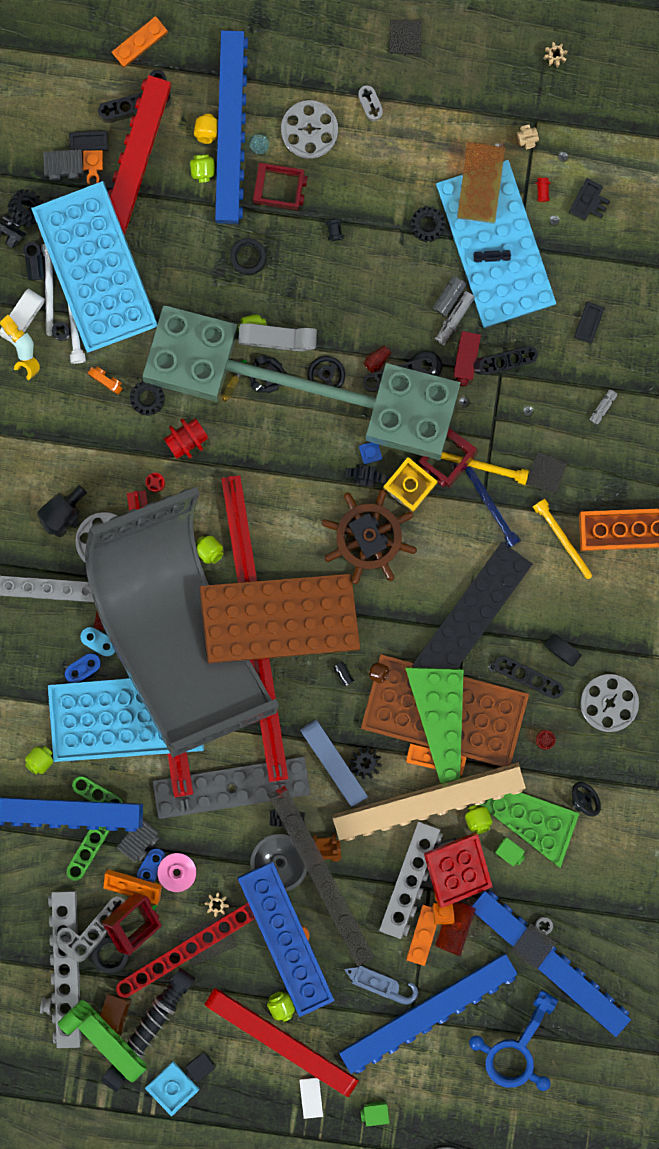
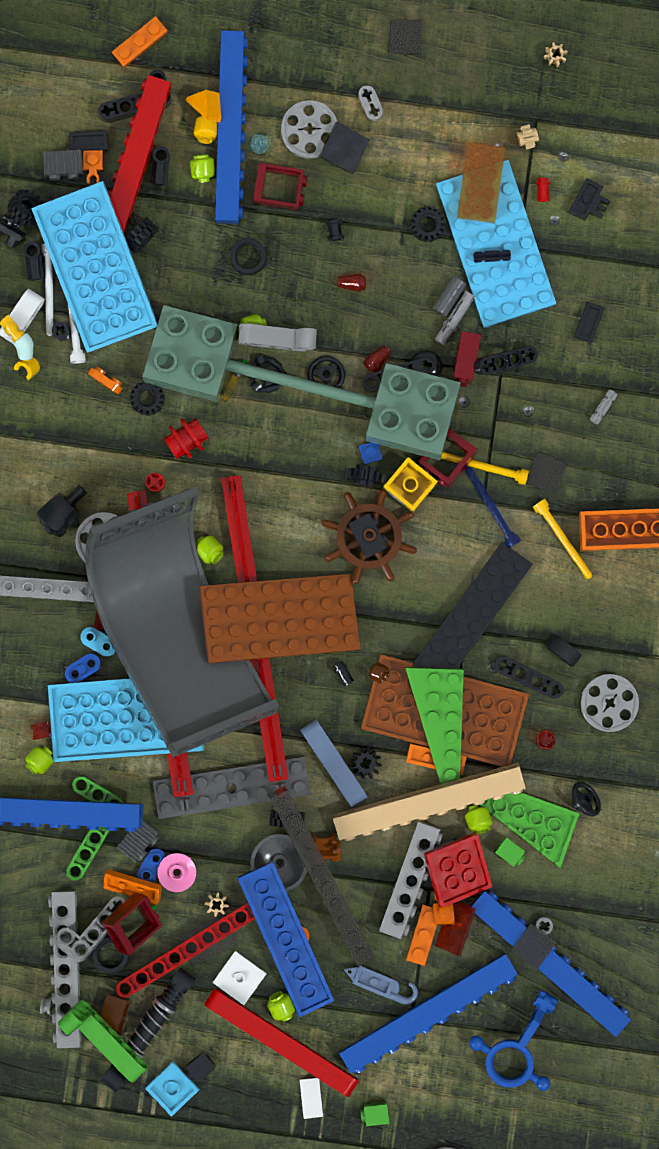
none -> clear red wheel [30,721,52,740]
none -> black tyre [126,217,158,253]
none -> black piece [151,146,170,186]
none -> light orange slope [185,90,221,122]
none -> white plate [213,951,267,1005]
none -> black tile [319,122,370,174]
none -> clear red cone [338,273,366,292]

